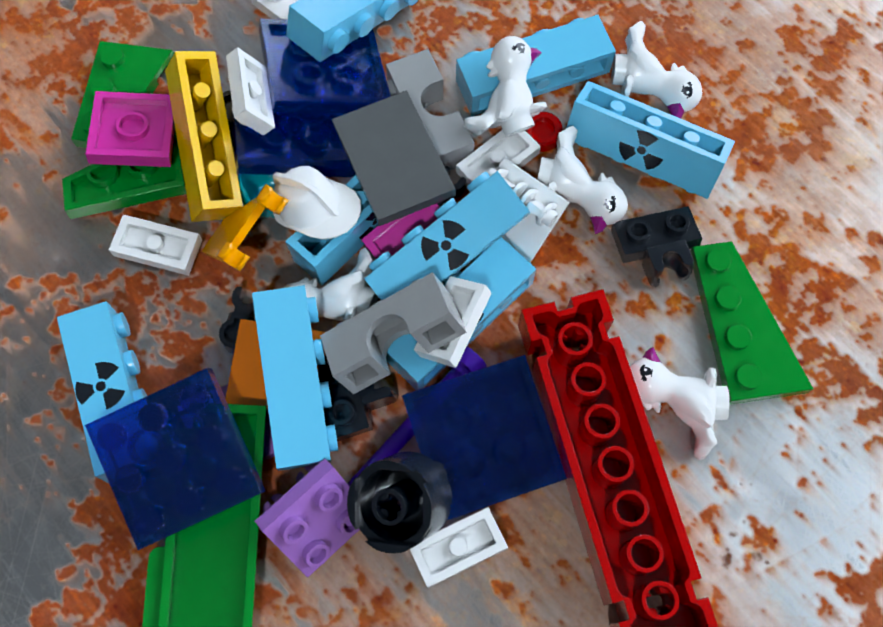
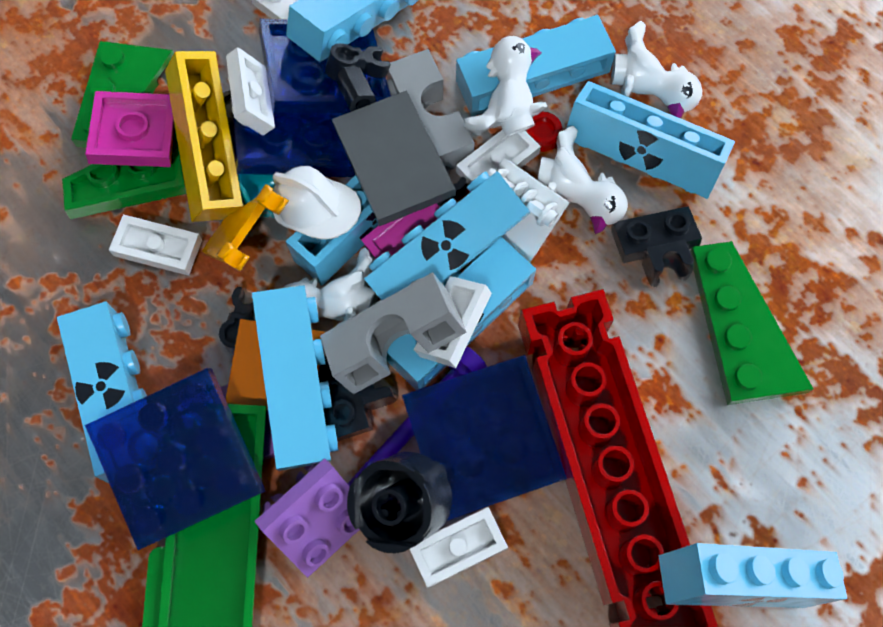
white animal [630,347,729,460] -> none
none -> black bar [325,43,391,112]
none -> medium azure brick [658,543,847,608]

